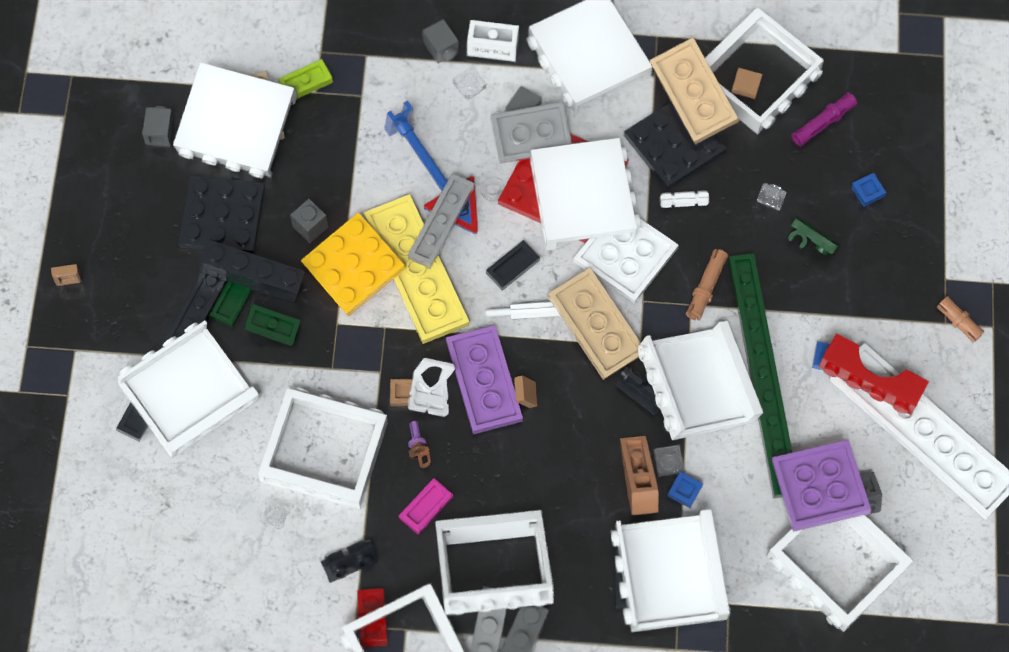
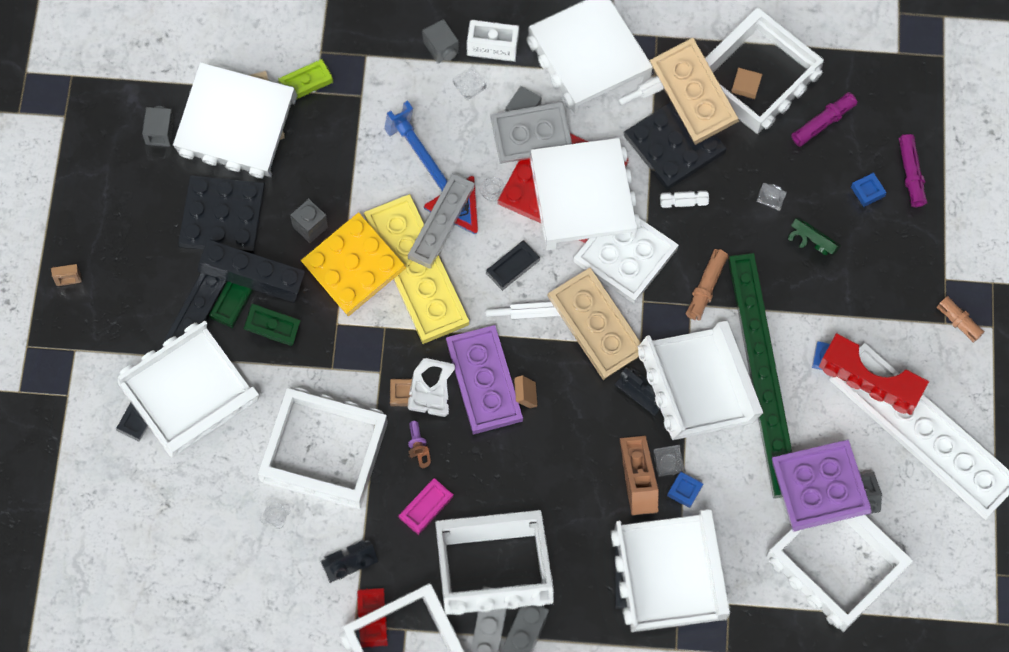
none -> white axle [619,76,664,105]
none -> magenta pin [899,134,927,207]

